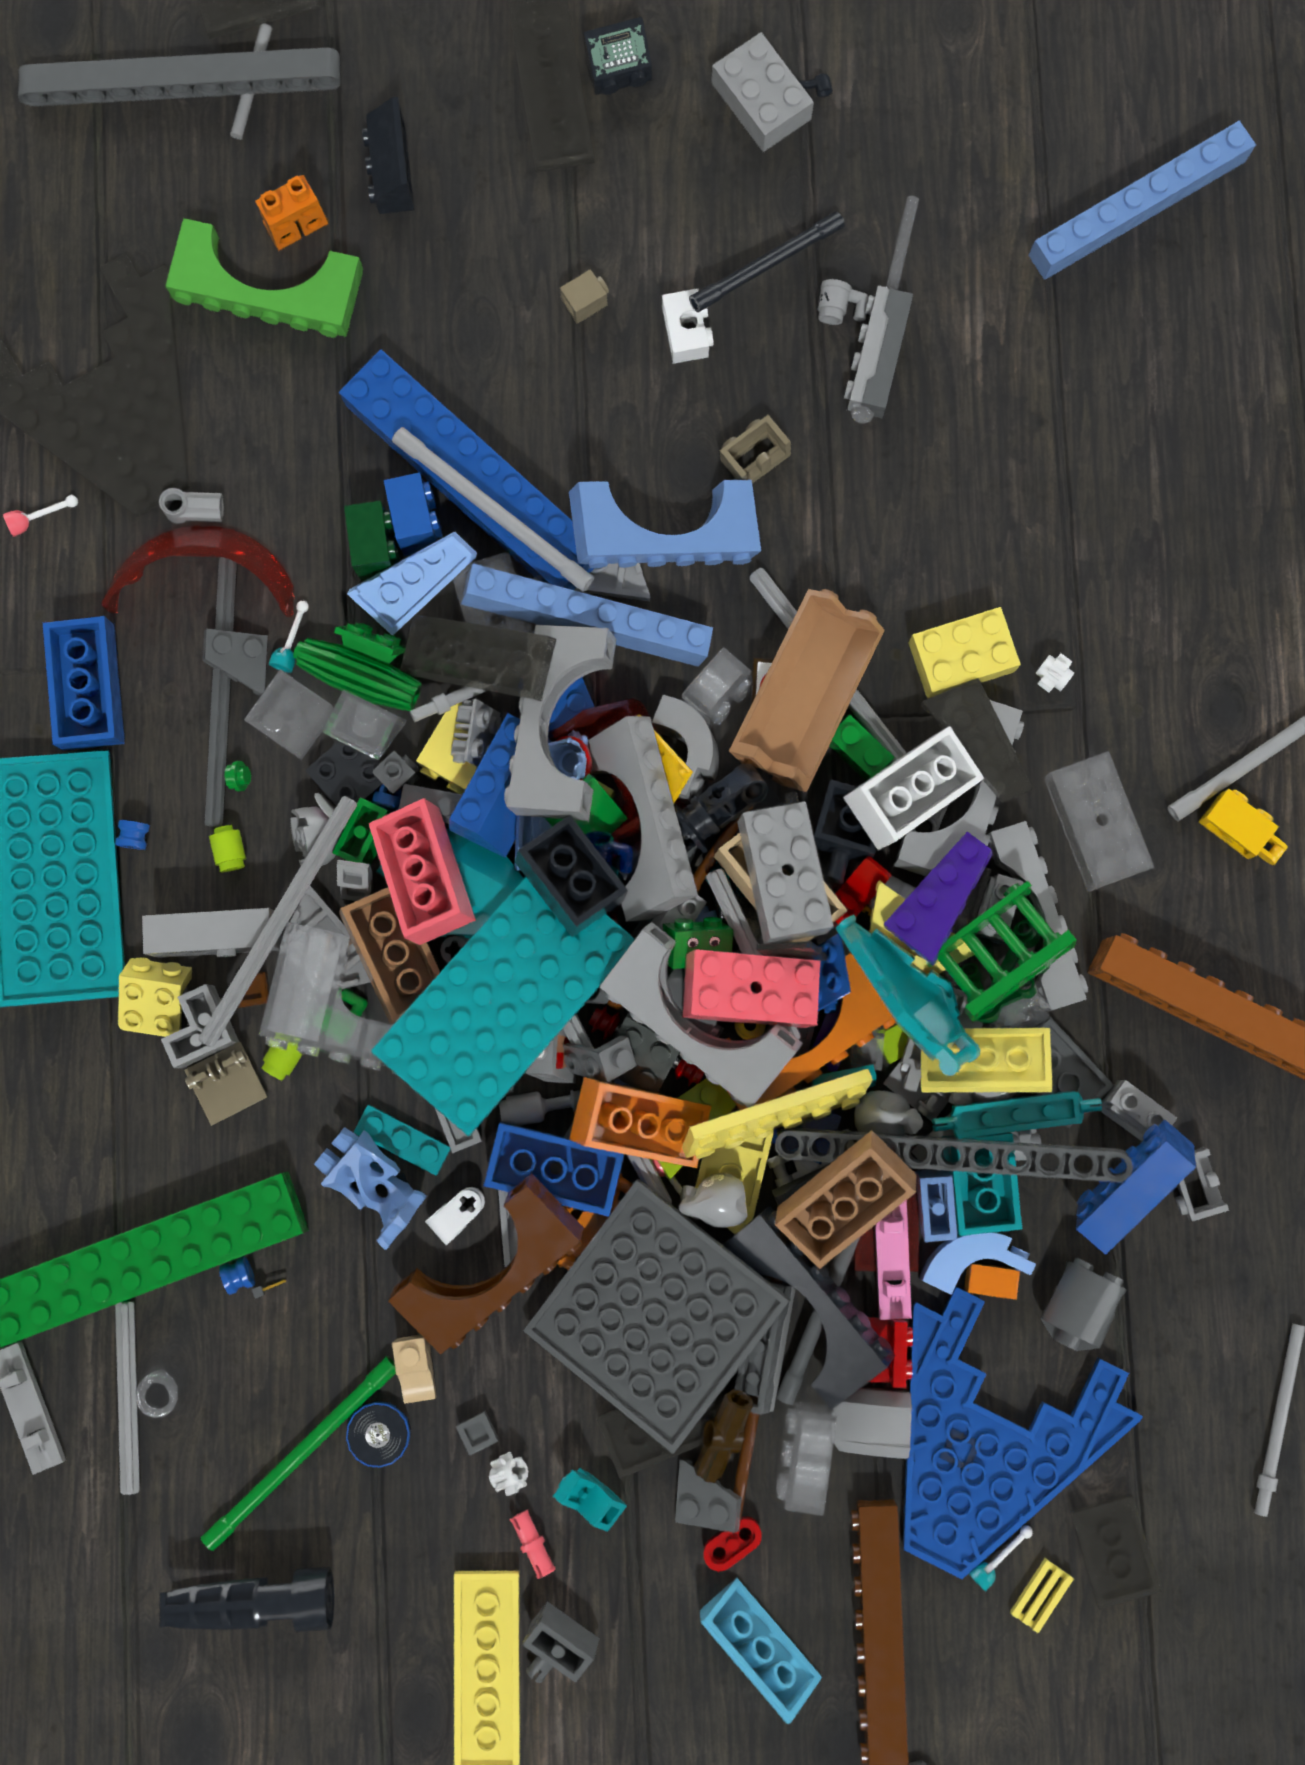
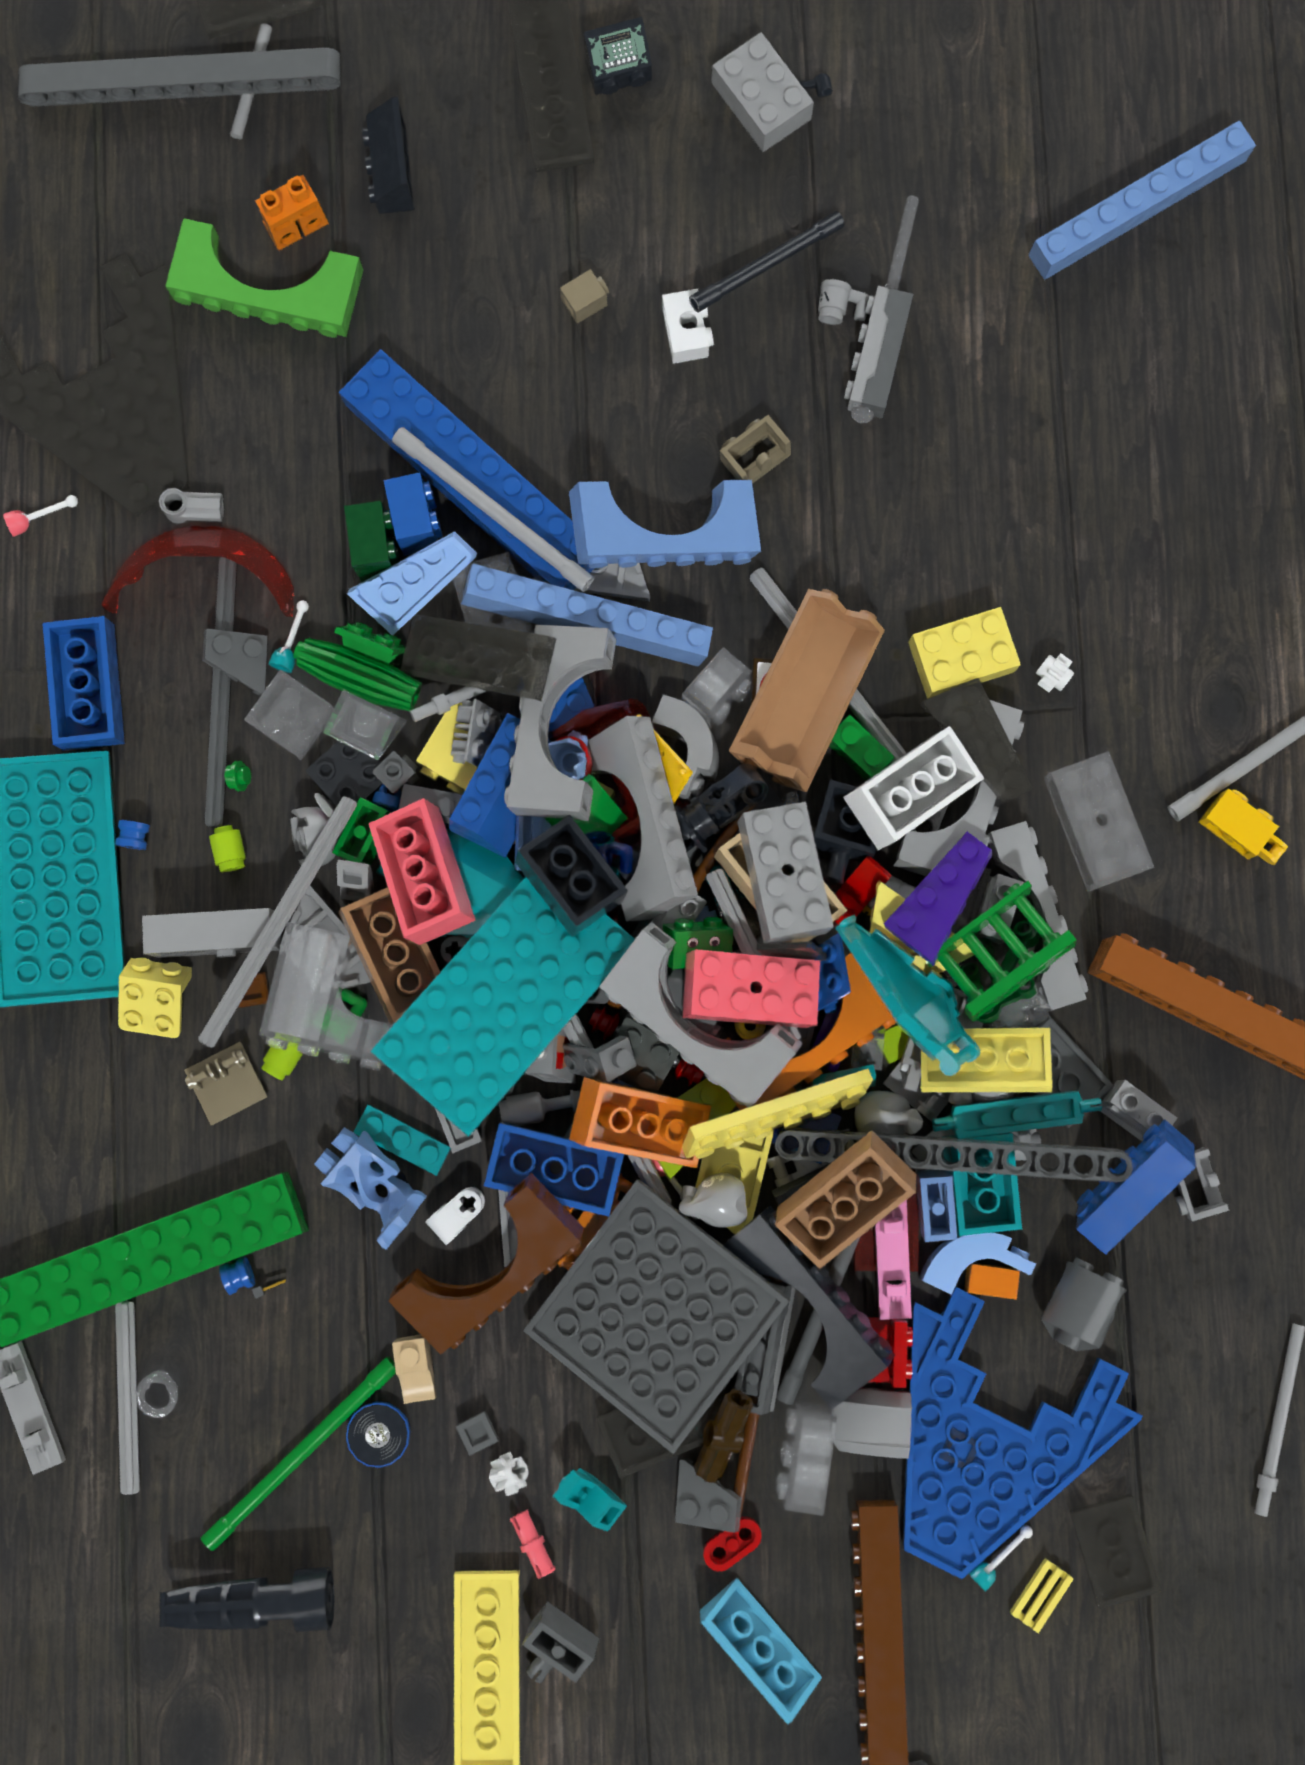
light grey brick [161,984,239,1068] -> none

